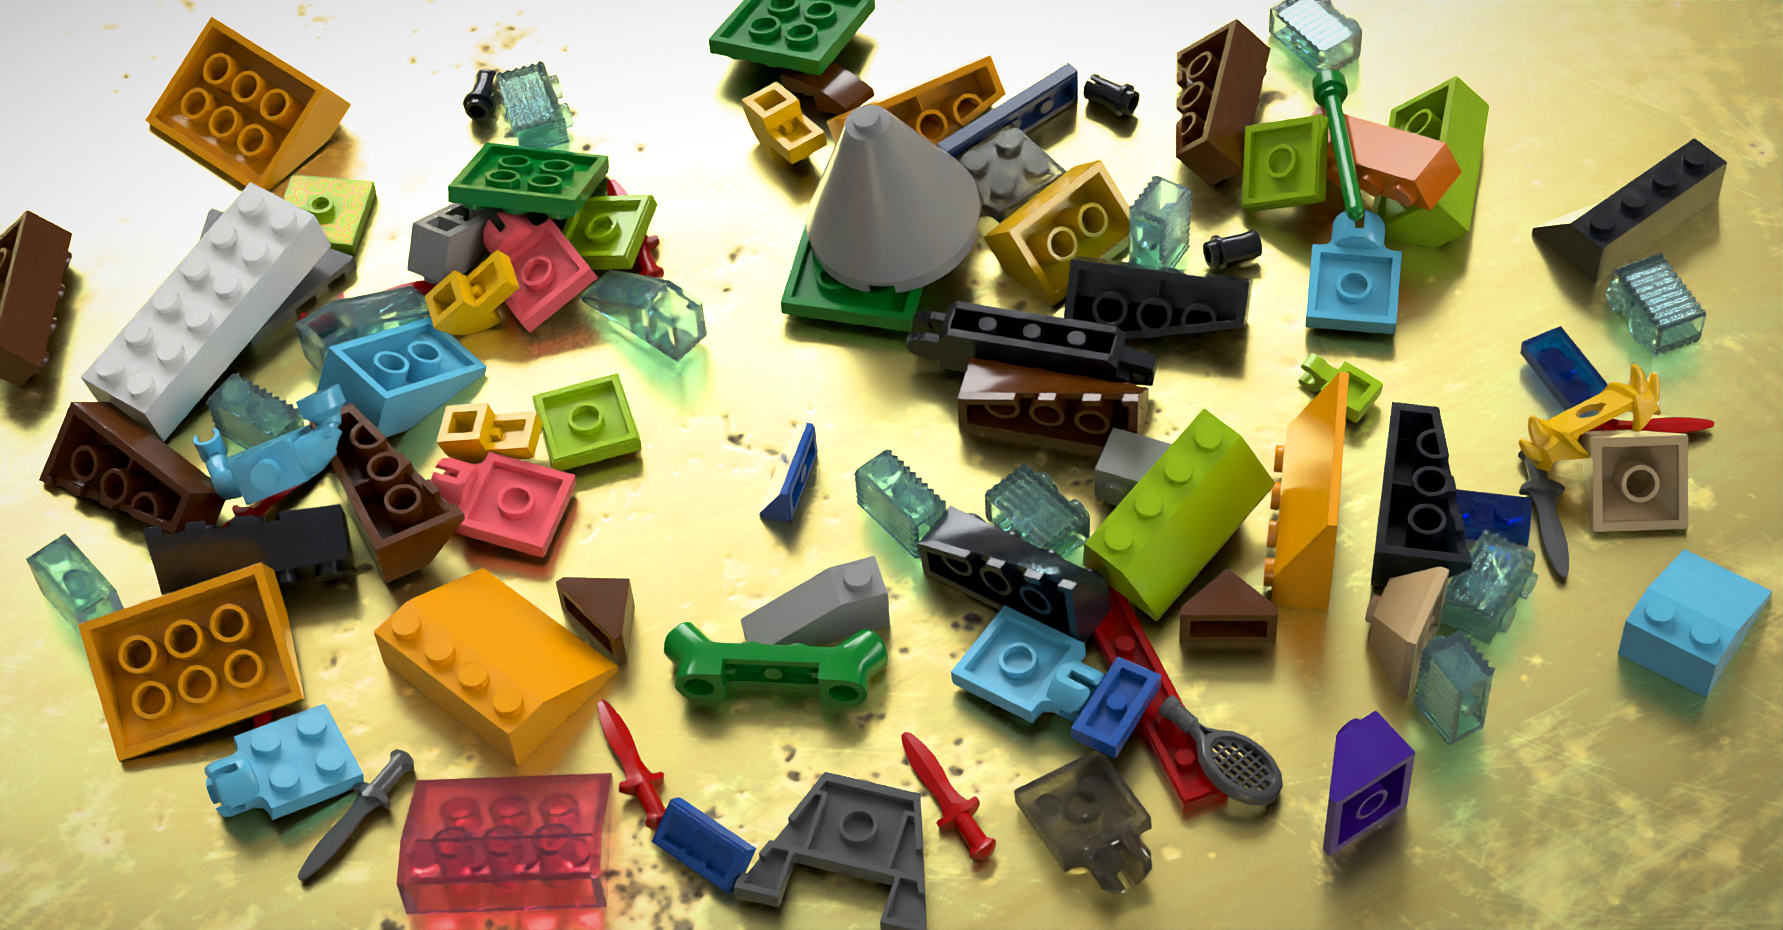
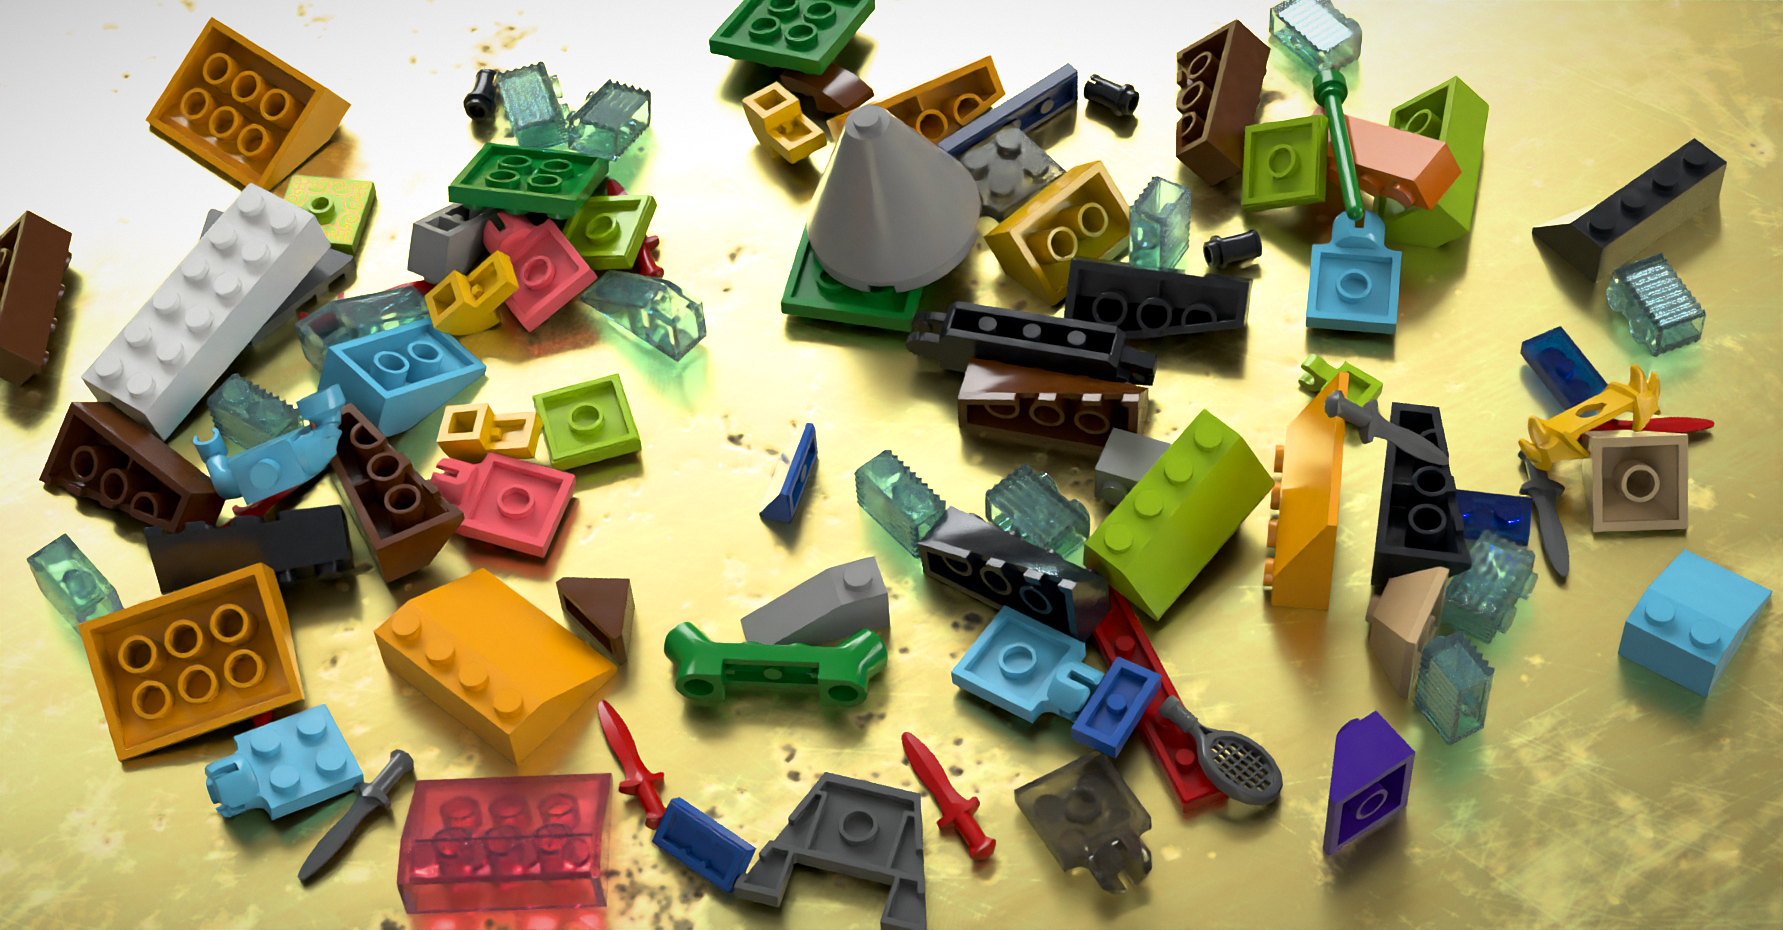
reddish brown slope [1179,568,1278,643] -> none
none -> clear light blue brick [564,78,652,162]
none -> dark grey sword [1324,390,1449,465]

